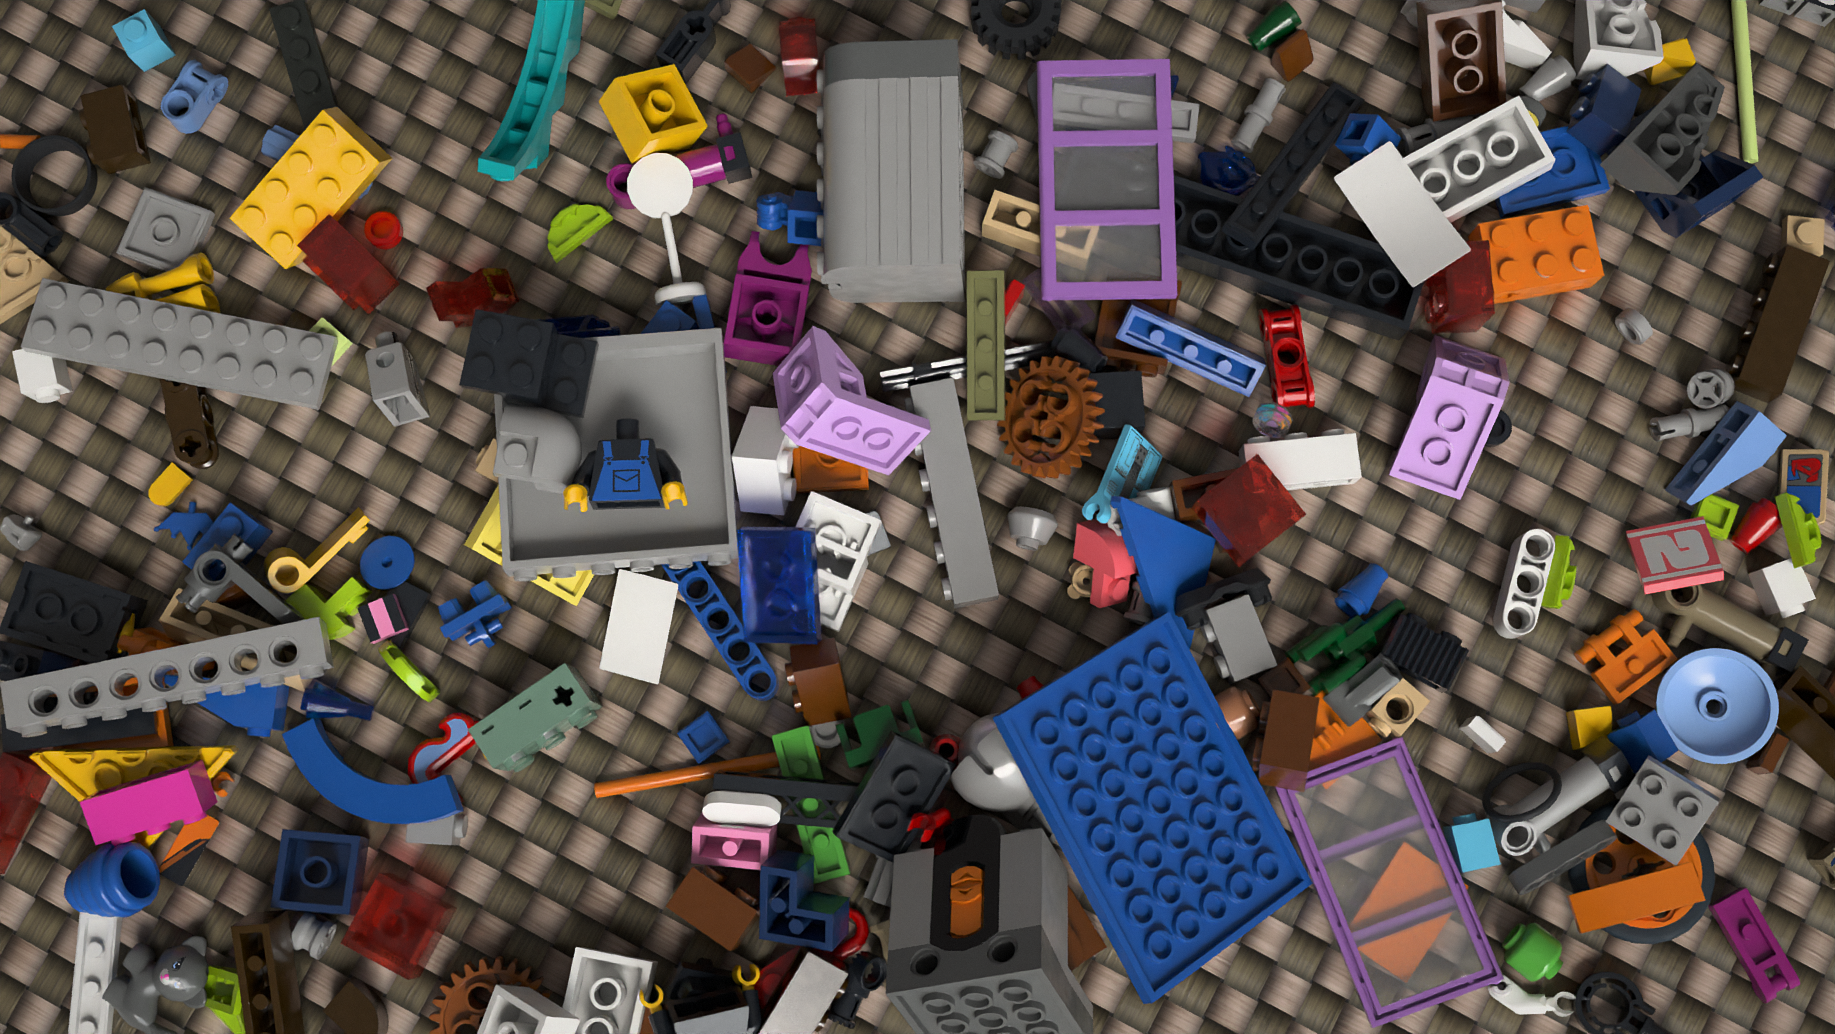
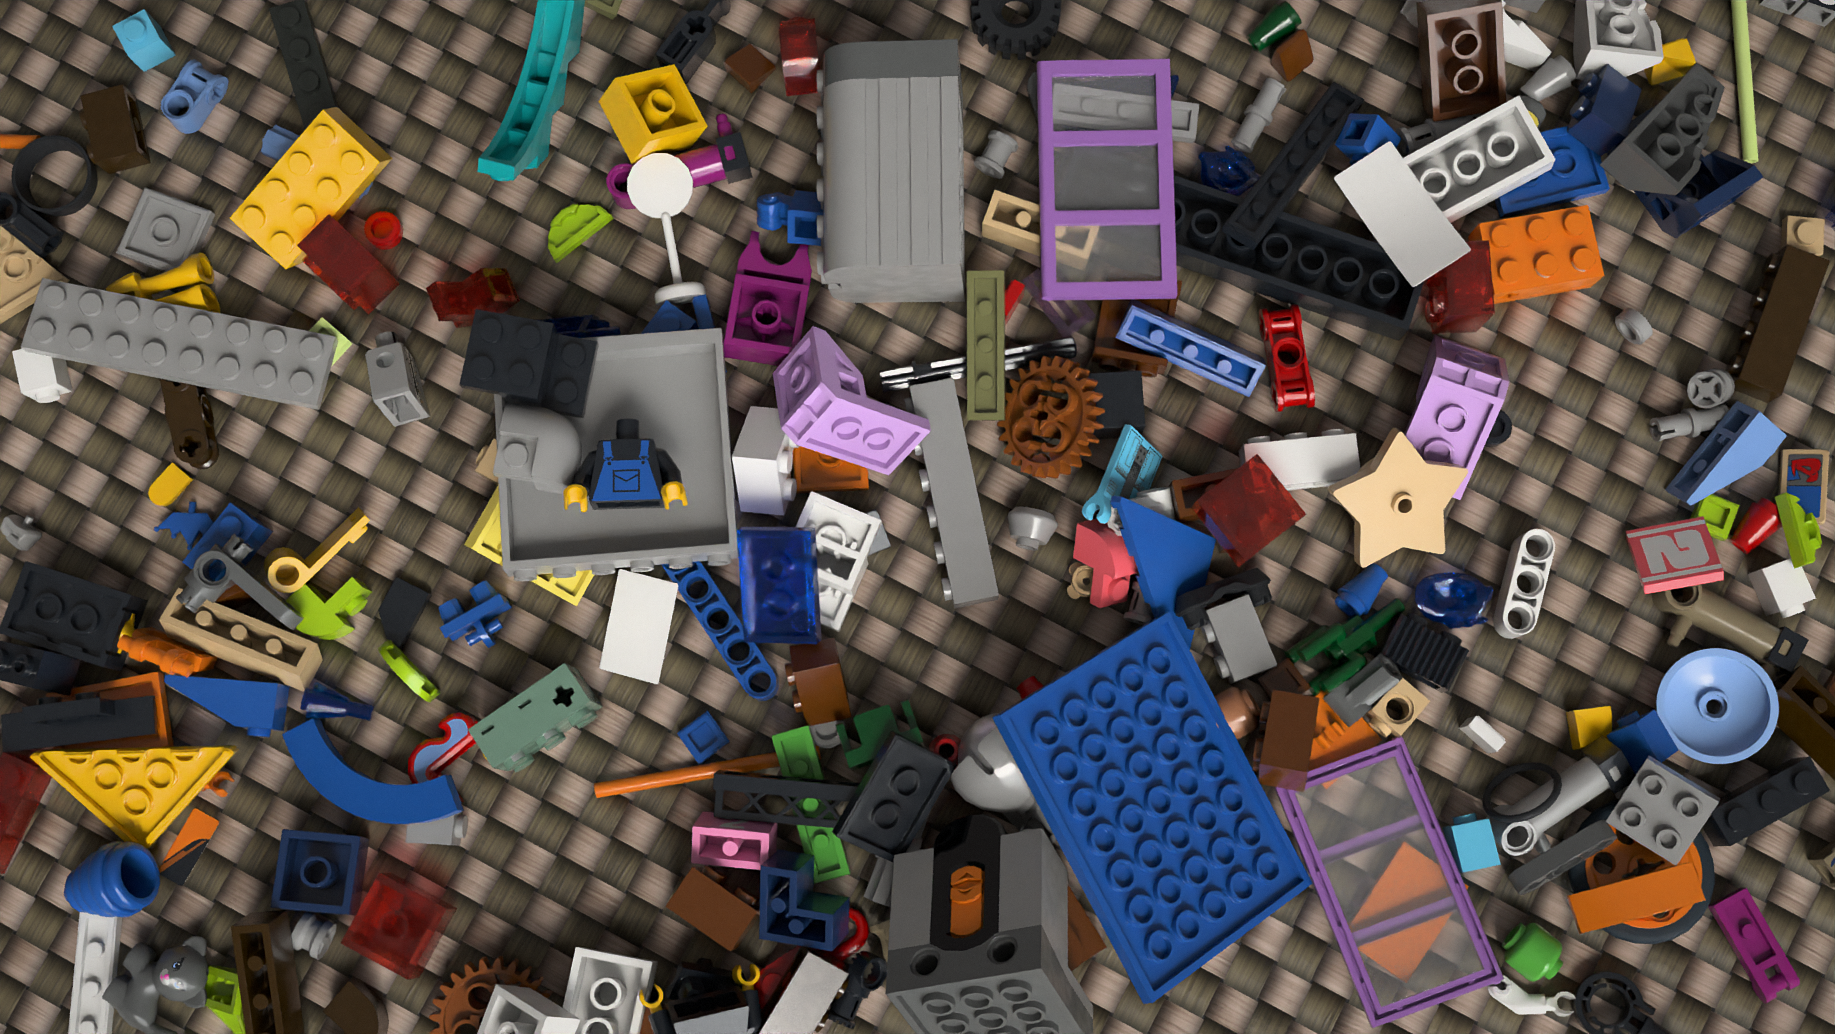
light grey brick [0,617,334,737] -> none
dark pink brick [80,760,218,846] -> none
tile [357,594,409,644] -> none
blue piece [360,536,415,589] -> none
white tile [702,791,782,827] -> none
red arm [907,808,961,845] -> none
black cone [1051,325,1108,373] -> none
clear tile [1253,403,1292,438] -> none
lime tile [1541,535,1576,609] -> none
orange plate [1574,609,1678,705] -> none
reddish brown tile [1746,733,1789,775] -> none
none -> tan plate [1328,428,1468,568]
none -> clear blue hat [1415,572,1493,629]
none -> black brick [1702,756,1830,847]

